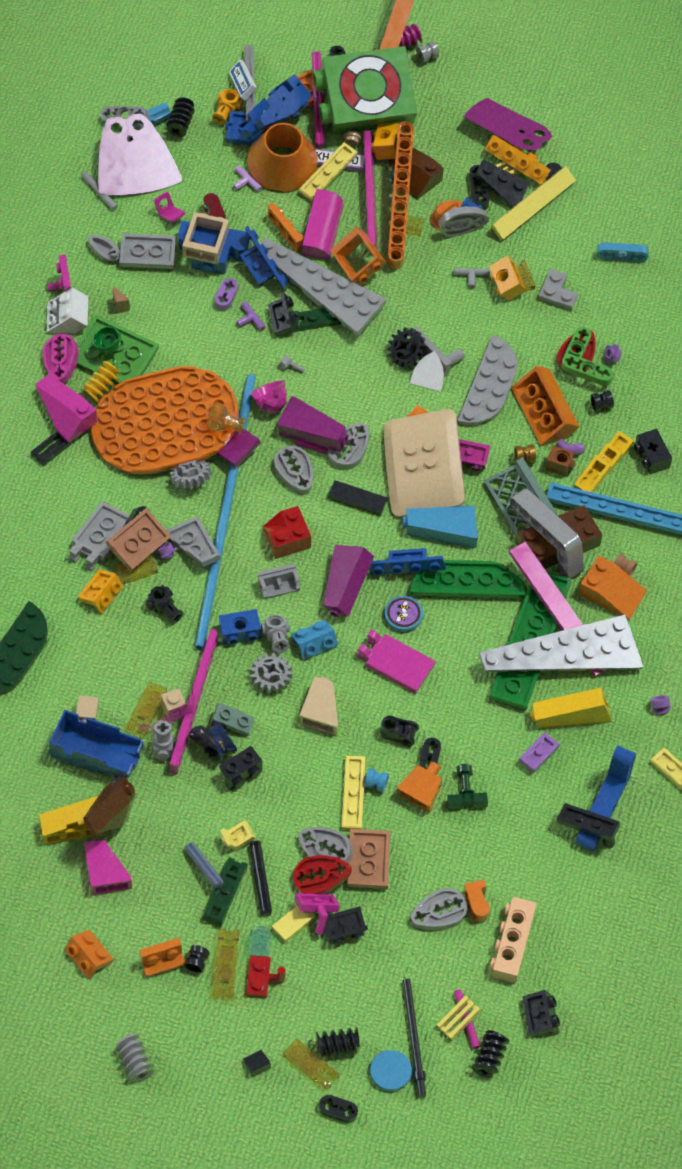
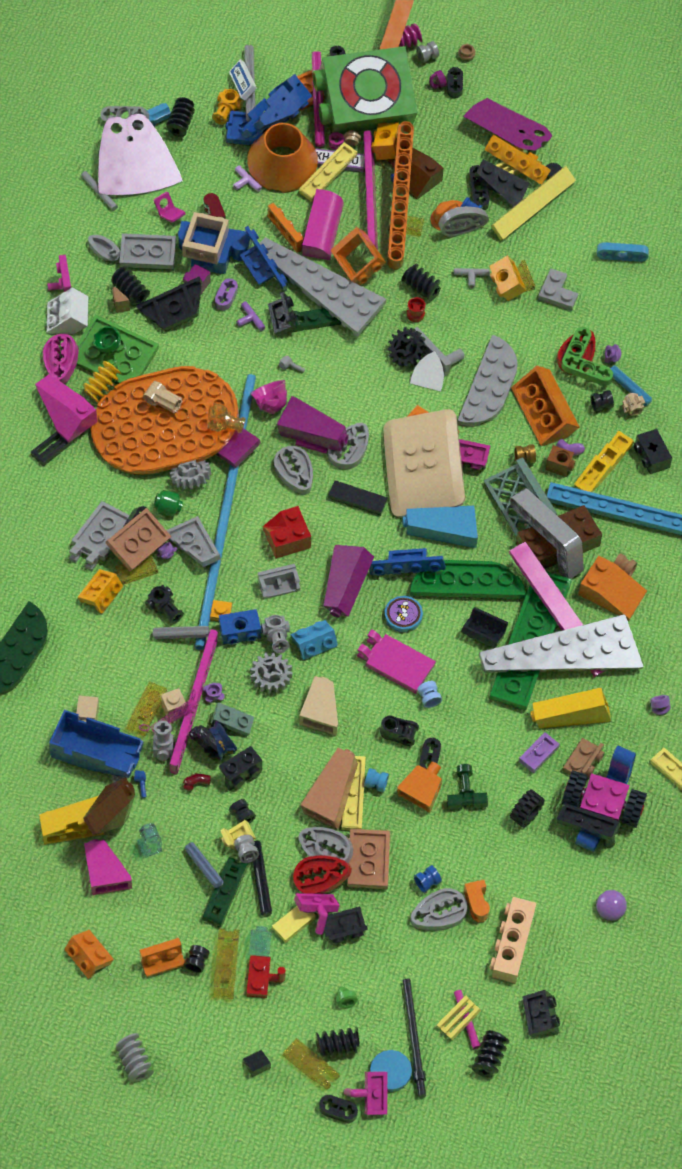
none -> black piece [111,266,150,306]
none -> blue hand [134,770,147,798]
none -> black wing [136,276,202,331]
none -> clear light blue leg [137,823,162,858]
none -> tan piece [143,381,182,413]
none -> light grey axle [153,626,210,639]
none -> green head [154,490,183,517]
none -> magenta brick [183,264,211,295]
none -> dark red arm [183,773,211,791]
none -> medium lavender plate [203,683,225,703]
none -> light orange plate [210,600,232,621]
none -> black wheel [229,799,256,824]
none -> light grey wheel [234,835,259,863]
none -> nougat slope [301,748,358,830]
none -> dark pink bush [329,132,344,150]
none -> bright green tile [336,987,358,1008]
none -> dark pink plate [344,1071,387,1115]
none -> black piece [401,263,441,301]
none -> red wheel [407,297,426,322]
none -> blue wheel [414,865,442,893]
none -> light blue wheel [417,681,442,708]
none -> magenta tile [429,70,447,89]
none -> black beam [447,67,463,98]
none -> medium nougat plate [458,44,475,60]
none -> black bracket [461,607,508,648]
none -> black tyre [510,789,545,828]
none -> medium nougat bracket [562,738,605,778]
none -> plate [562,770,647,828]
none -> medium lavender hair [596,890,627,921]
none -> dark azure axle [610,365,652,406]
none -> tan gear [621,393,645,416]

